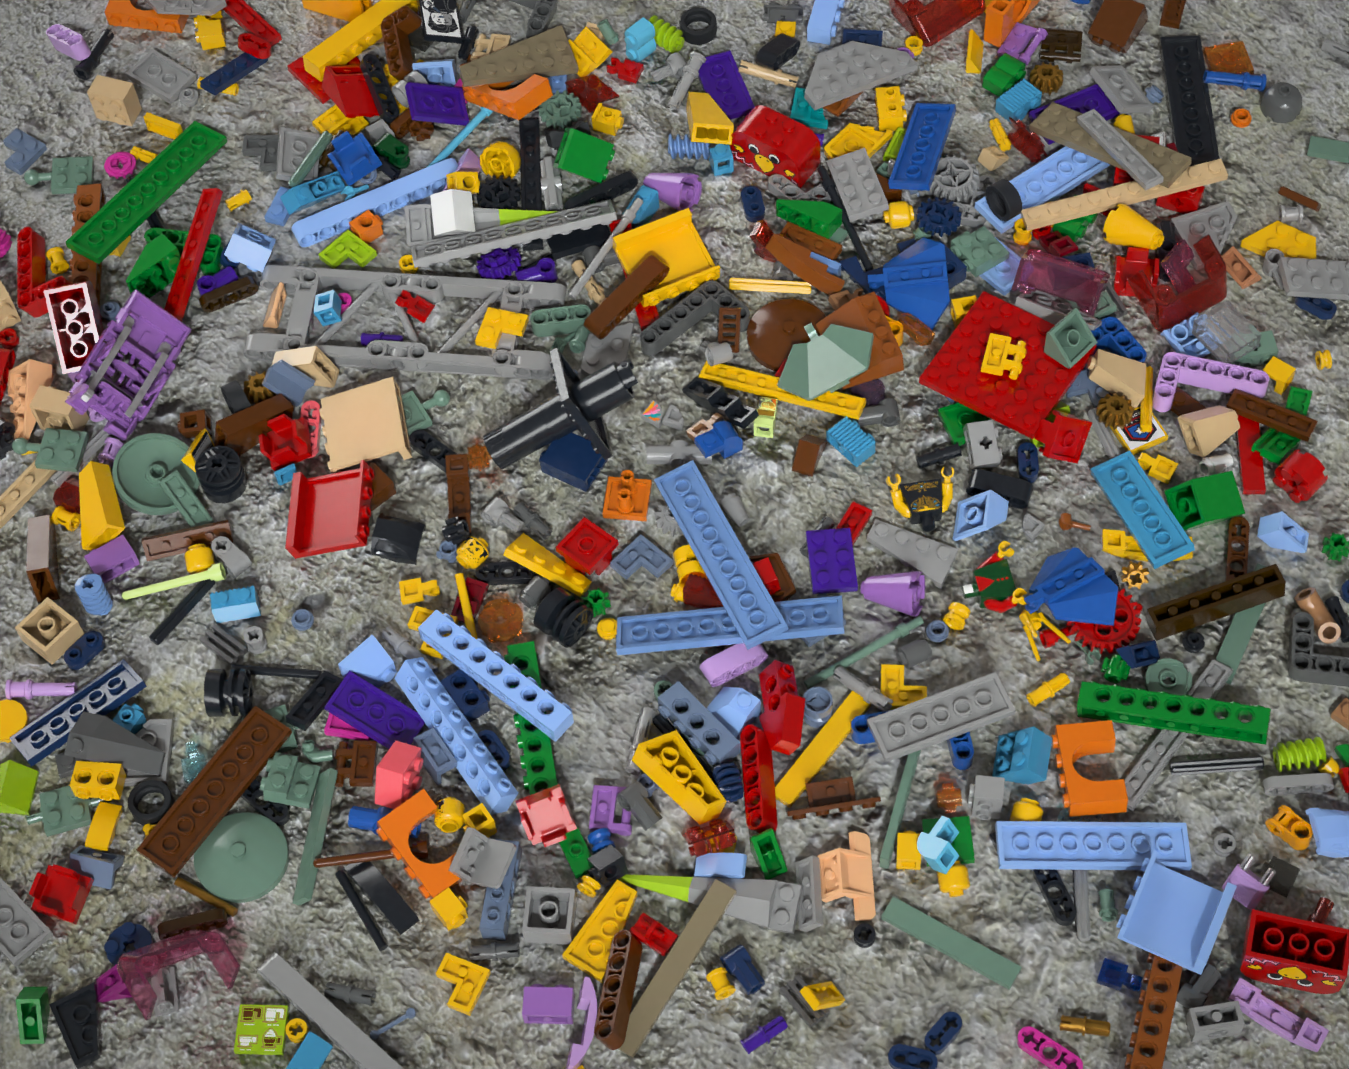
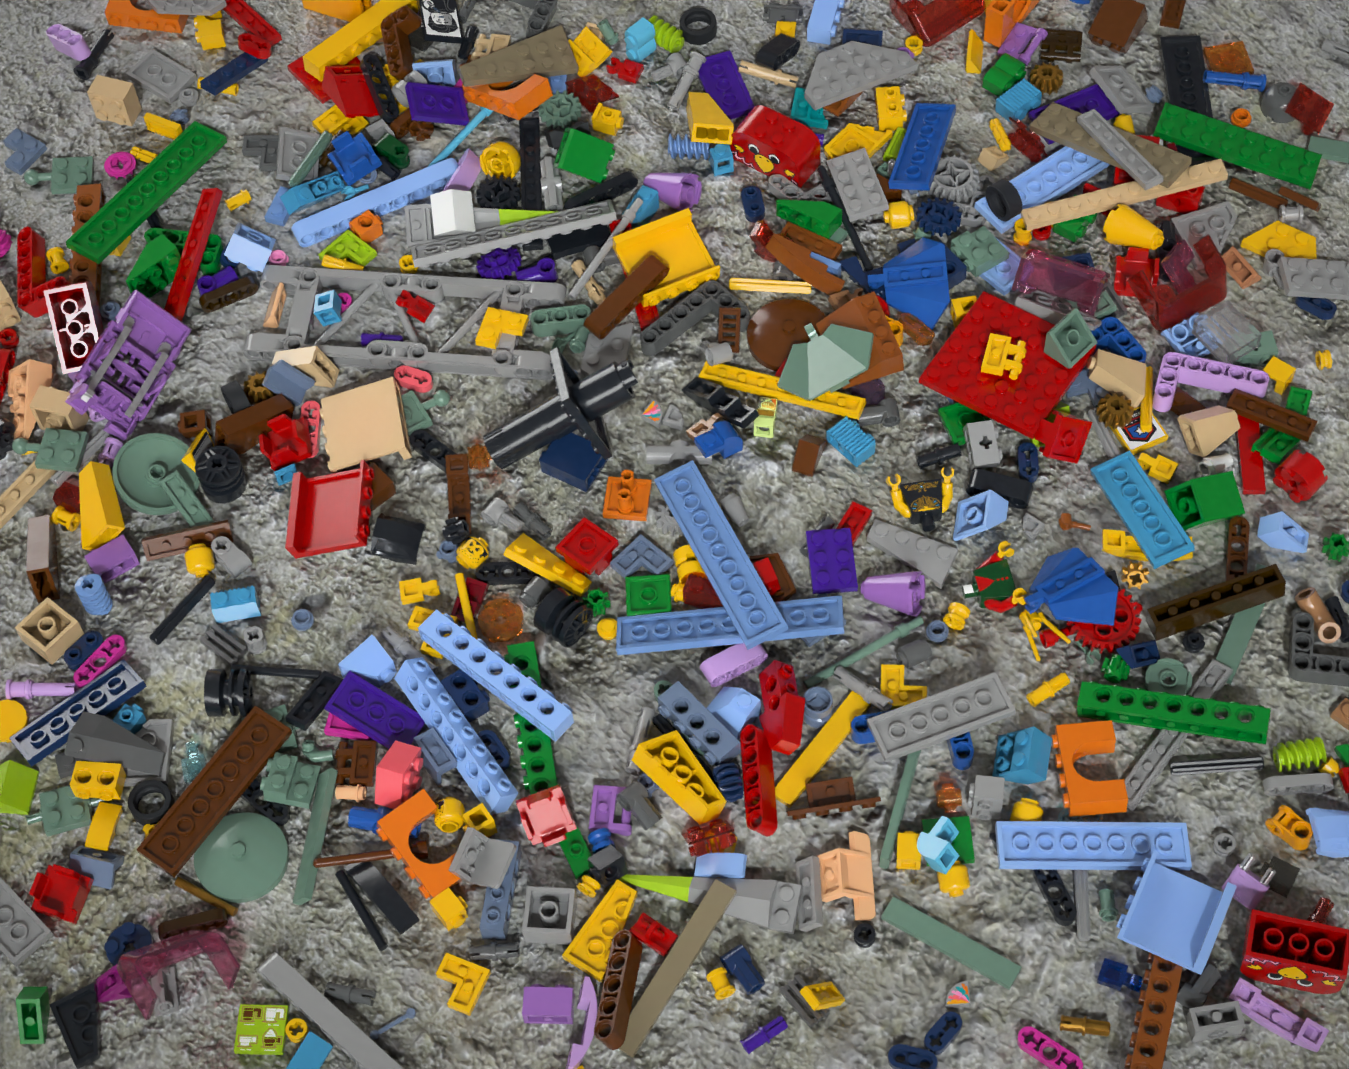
yellowish green piece [122,562,226,600] -> none
yellow brick [446,171,480,194] -> none
green slope [750,828,788,880] -> none
dark red slope [1039,230,1078,257] -> none
none -> dark pink beam [73,635,127,689]
none -> sand blue plate [169,109,189,126]
none -> bright pink plate [269,250,289,266]
none -> yellow axle [322,255,364,271]
none -> light nougat pin [335,784,366,803]
none -> coral beam [394,365,433,393]
none -> green plate [625,574,672,616]
none -> tile [945,981,971,1009]
none -> green plate [1153,102,1322,190]
none -> reddish brown axle [1228,178,1288,209]
none -> clear red hinge [1285,82,1334,135]

